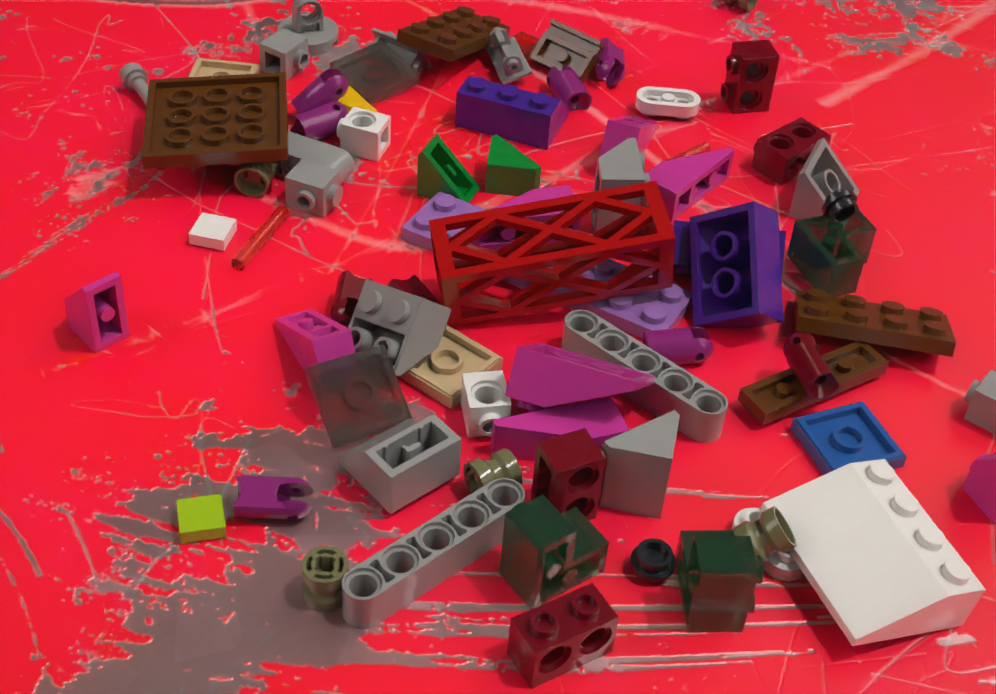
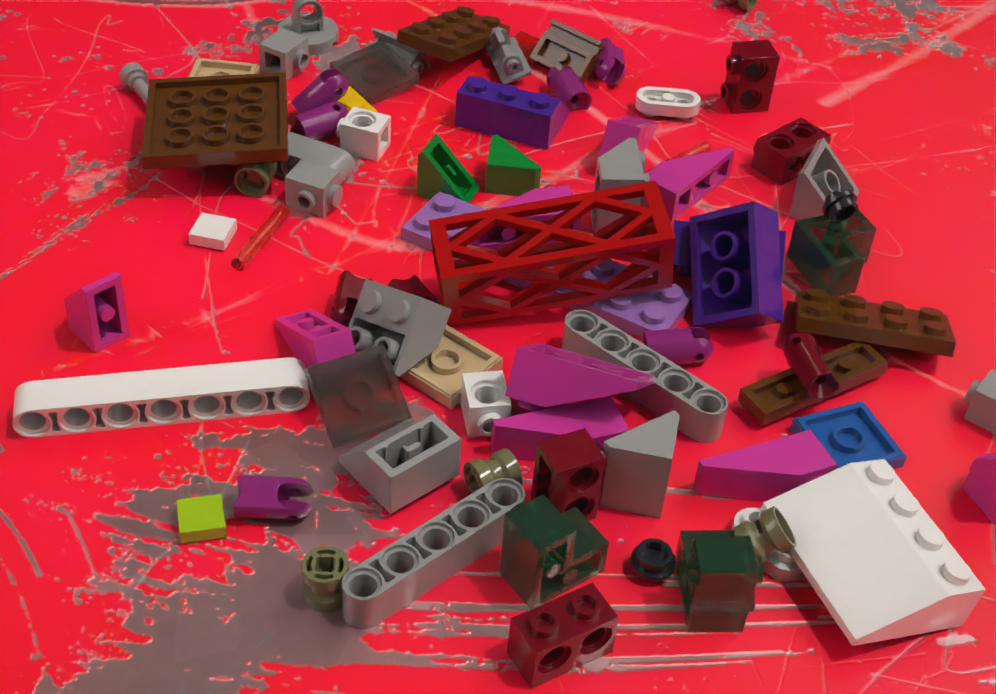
none -> white beam [12,357,310,438]
none -> dark pink slope [693,430,837,502]

